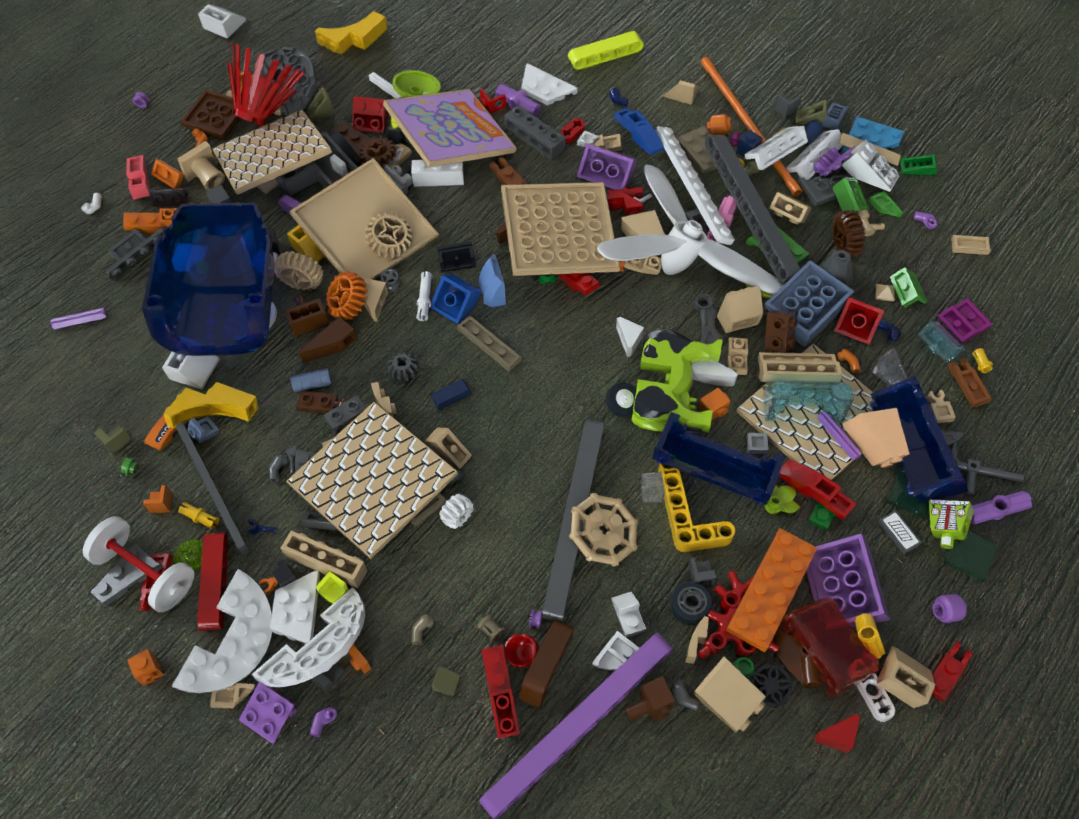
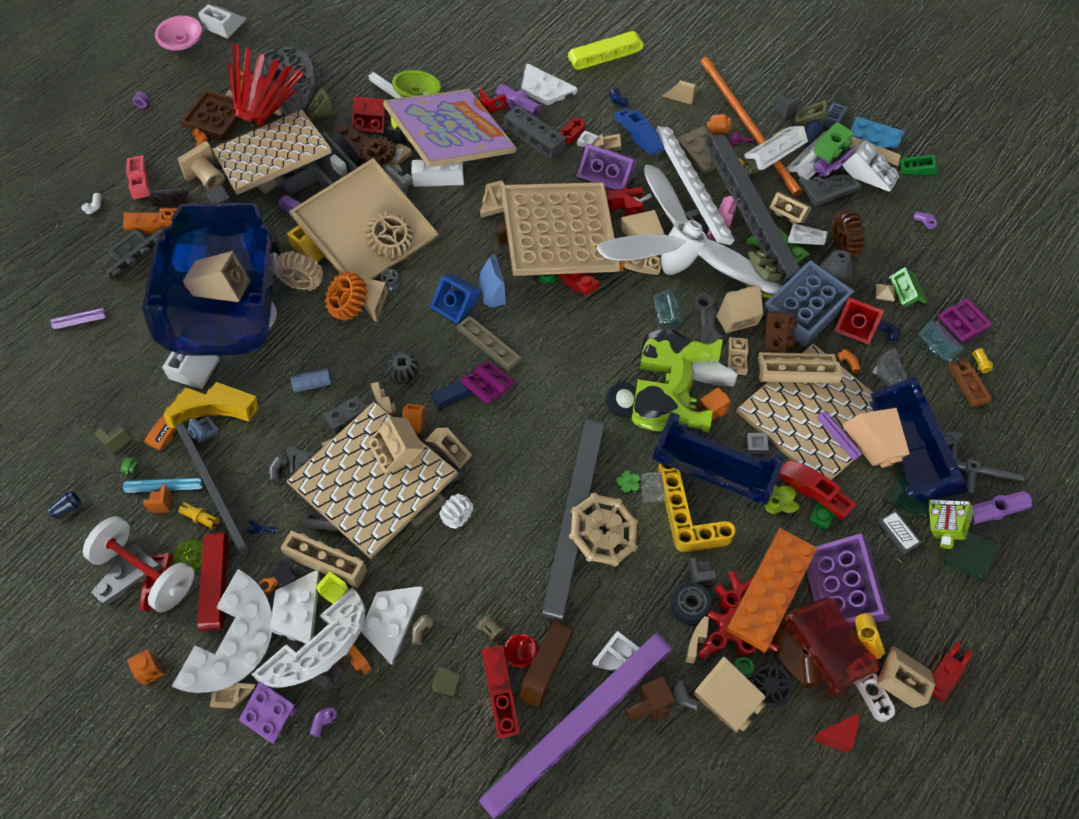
orange plate [151,159,184,189] -> none
reddish brown brick [285,294,329,337] -> none
reddish brown plate [296,391,348,414] -> none
reddish brown slope [298,317,357,363] -> none
yellow arch [315,11,387,55] -> none
white pin [416,271,432,321] -> none
black hinge [437,241,476,273] -> none
dark orange hinge [490,157,528,185] -> none
medium lavender bush [529,609,543,630] -> none
white slope [611,592,646,638] -> none
white slope [616,317,644,358] -> none
dark blue brick [737,130,763,161] -> none
clear light blue windscreen [763,381,854,423] -> none
bright green slope [832,177,869,212] -> none
tan piece [857,210,885,237] -> none
bright green tile [869,191,903,217] -> none
tan plate [928,390,956,424] -> none
medium lavender head [932,594,967,623] -> none
tan tile [951,235,990,255] -> none
none -> dark blue cone [48,491,81,518]
none -> medium azure axle [123,477,203,493]
none -> bright pink dish [155,16,202,51]
none -> tan slope [183,251,251,302]
none -> white wing [361,586,424,665]
none -> tan slope [368,417,424,474]
none -> orange brick [402,404,426,435]
none -> magenta slope [461,361,516,404]
none -> tan wing [480,180,504,218]
none -> bright green plant [616,471,640,493]
none -> clear light blue slope [653,289,681,326]
none -> olive slope [748,250,781,281]
none -> white wing [788,223,828,245]
none -> bright green brick [814,122,854,163]

